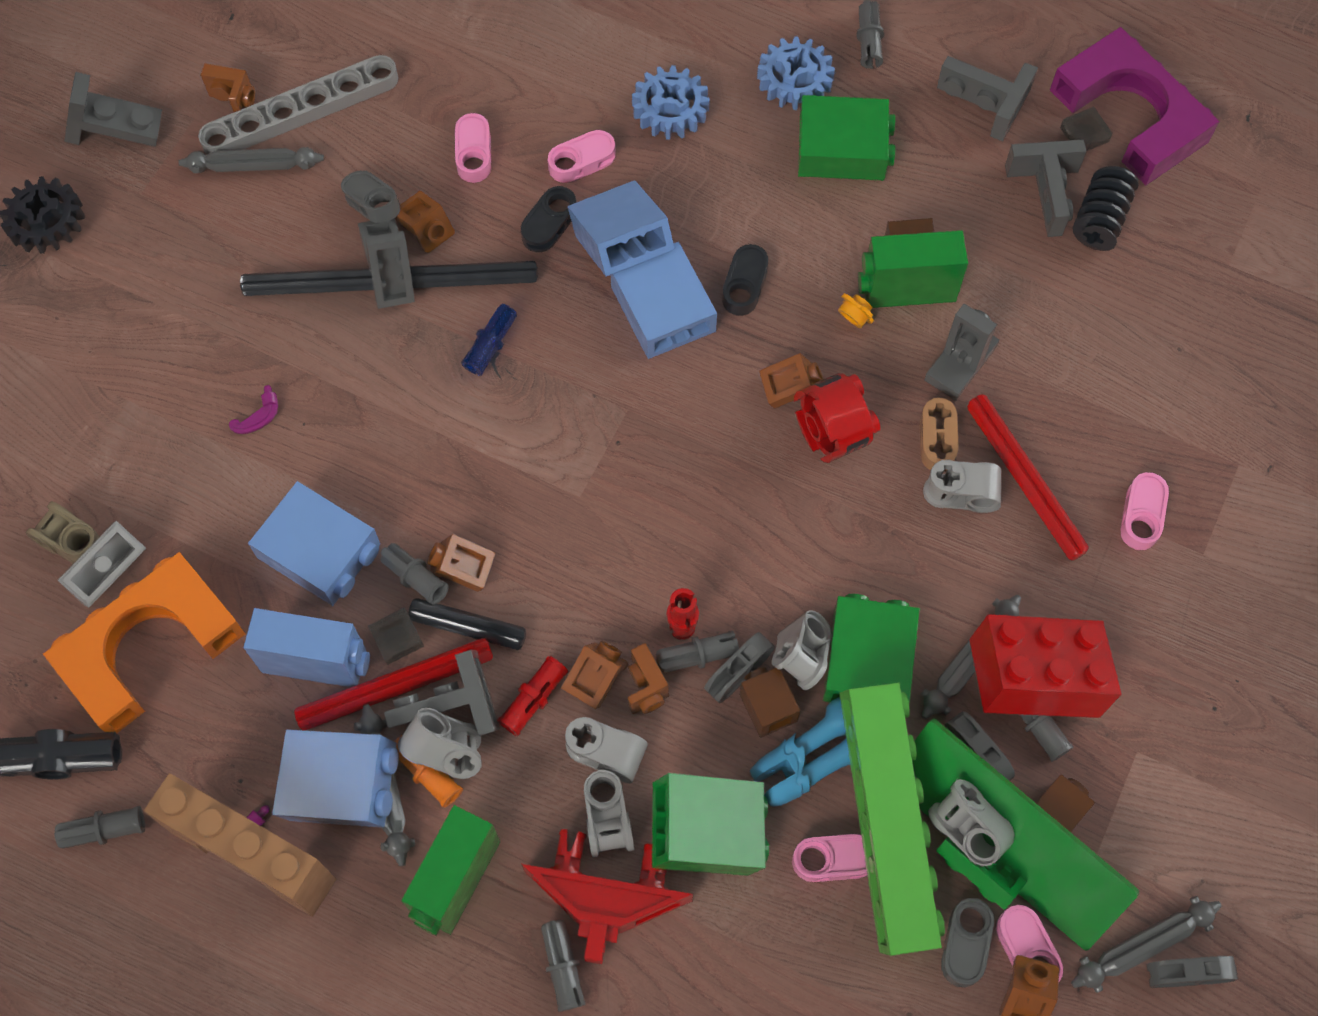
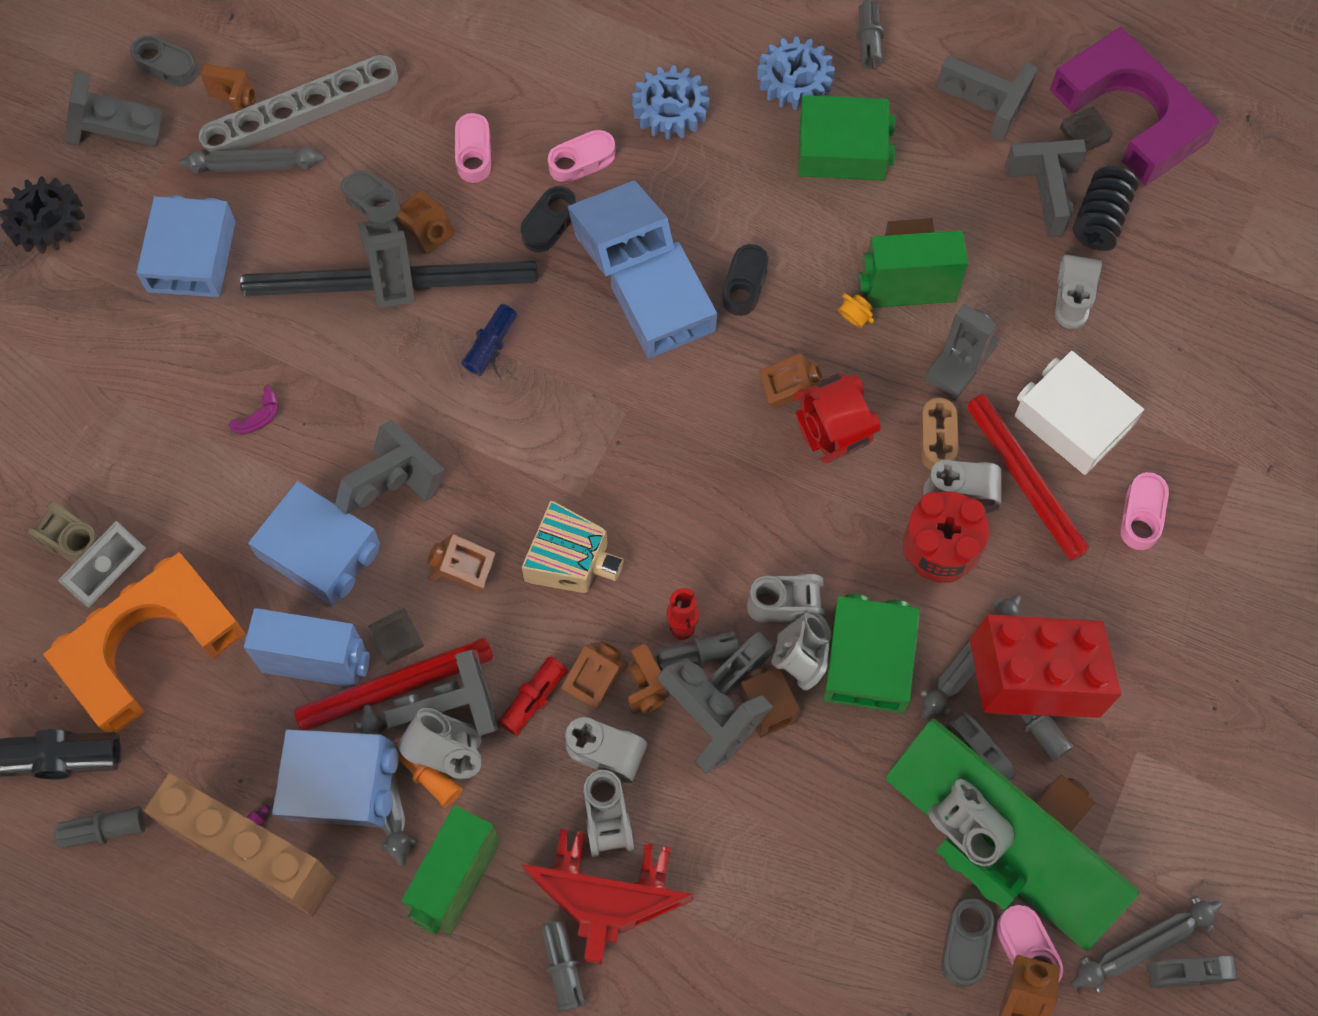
dark grey axle [380,543,449,605] -> none
black axle [408,598,526,650] -> none
brick [652,773,769,876] -> none
dark azure piece [750,697,850,807] -> none
bright pink piece [792,834,867,882] -> none
bright green brick [839,683,945,956] -> none
none -> dark grey piece [131,35,198,87]
none -> medium blue brick [136,195,236,298]
none -> dark grey bracket [335,420,445,515]
none -> torso [521,501,624,593]
none -> dark grey bracket [657,658,773,773]
none -> light grey piece [746,574,826,623]
none -> red brick [902,491,989,582]
none -> white brick [1014,350,1144,475]
none -> light grey piece [1054,254,1102,329]

